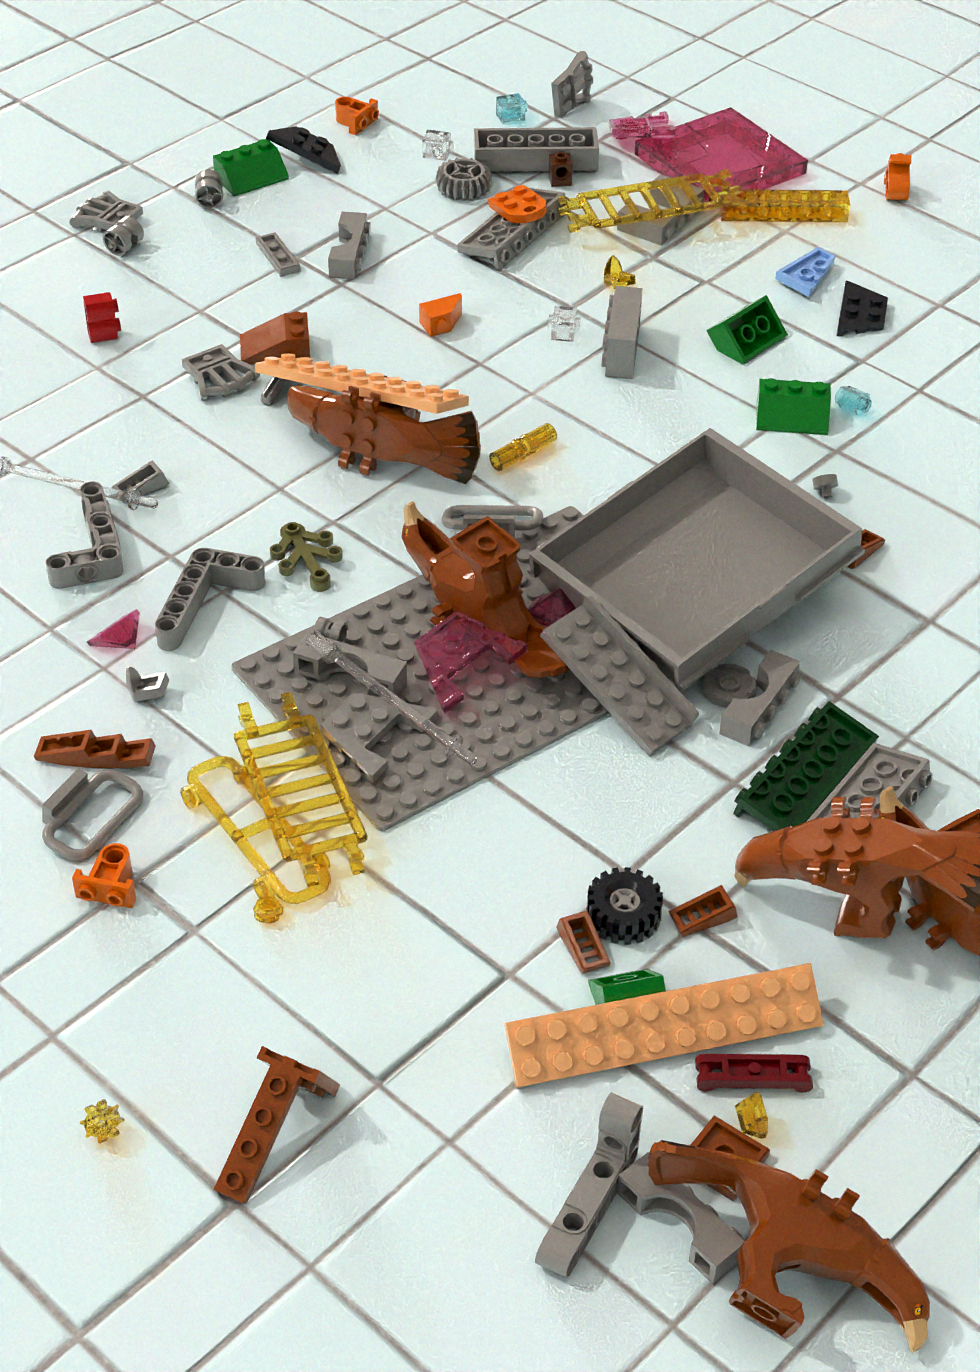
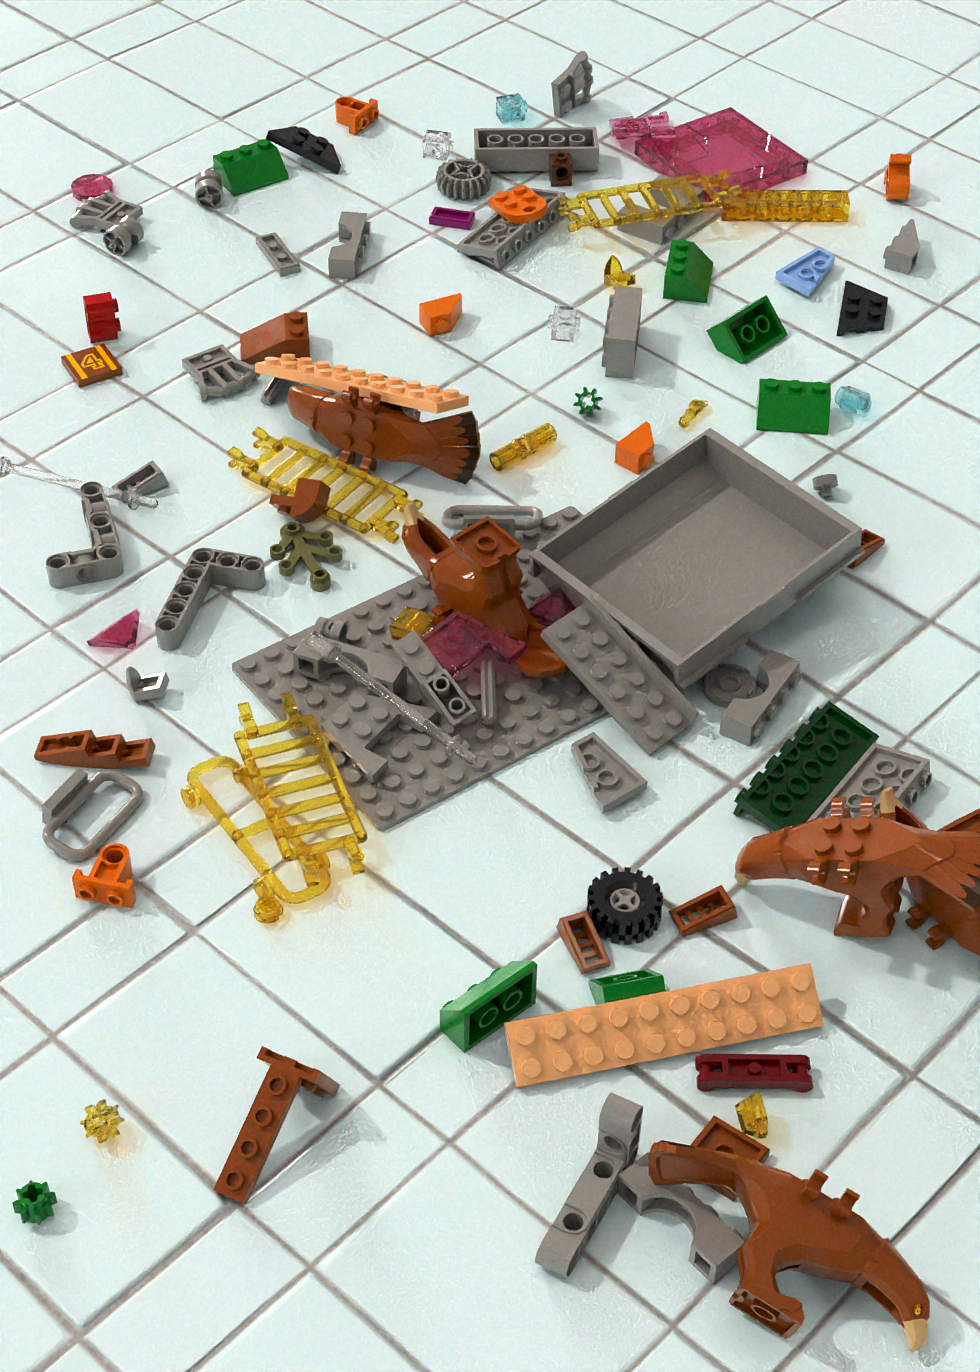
none -> green gear [12,1180,57,1225]
none -> dark orange tile [61,343,123,387]
none -> clear pink tile [71,174,114,201]
none -> clear yellow bar [227,427,423,544]
none -> dark orange brick [269,478,331,524]
none -> clear yellow piece [389,606,435,640]
none -> light grey slope [392,630,477,727]
none -> magenta tile [429,206,475,230]
none -> green slope [440,961,537,1053]
none -> light grey axle [480,660,497,725]
none -> light grey wing [571,732,648,814]
none -> green gear [573,387,603,417]
none -> orange slope [615,421,654,475]
none -> green slope [663,239,713,303]
none -> clear yellow piece [678,399,708,428]
none -> light grey slope [883,219,920,275]

